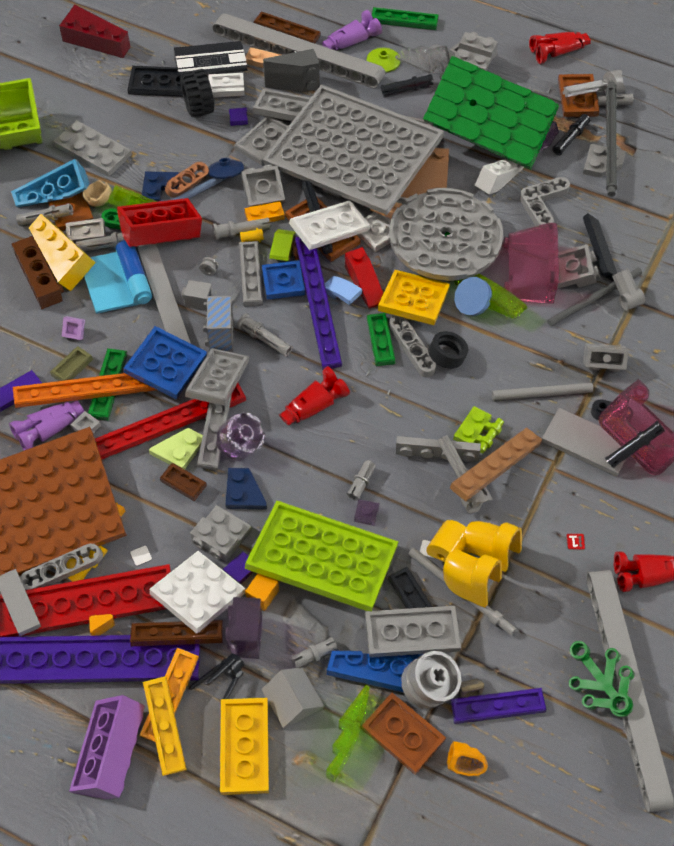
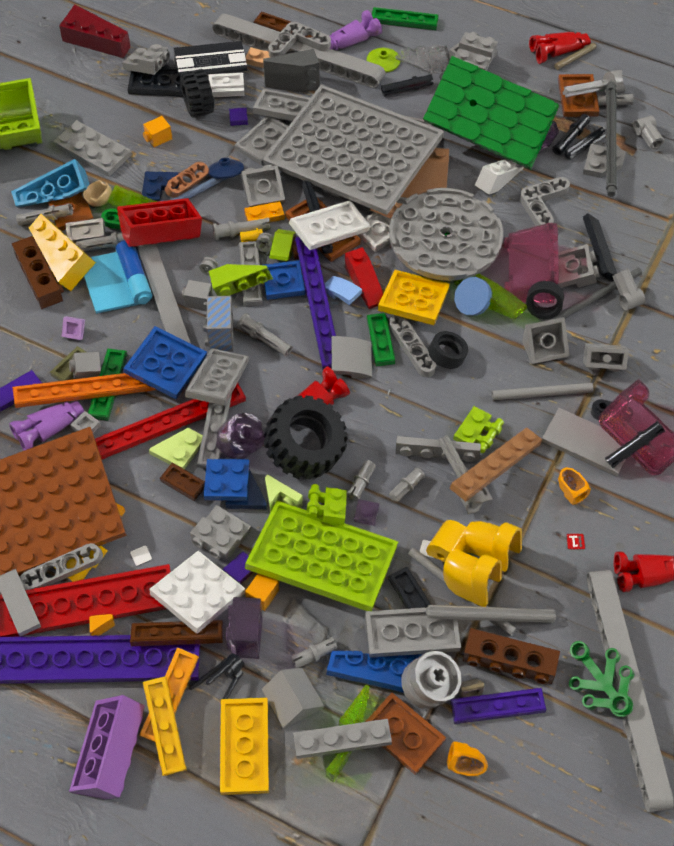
none -> light grey brick [69,352,101,379]
none -> light grey plate [122,44,170,75]
none -> light orange brick [143,116,172,147]
none -> blue plate [204,459,250,501]
none -> lime slope [209,264,273,296]
none -> light grey bush [256,233,273,252]
none -> black tyre [263,395,348,480]
none -> yellowish green slope [265,474,303,513]
none -> light grey beam [268,22,331,57]
none -> light grey plate [293,719,392,759]
none -> lime plate [307,484,347,525]
none -> light grey slope [332,336,372,378]
none -> light grey axle [389,468,425,502]
none -> light grey axle [426,605,556,623]
none -> reddish brown brick [463,628,560,685]
none -> light grey slope [522,317,570,364]
none -> black tyre [526,280,564,319]
none -> dark tan bar [554,42,597,70]
none -> light orange rock [558,467,591,505]
none -> black axle [564,127,606,159]
none -> light grey piece [633,116,664,150]

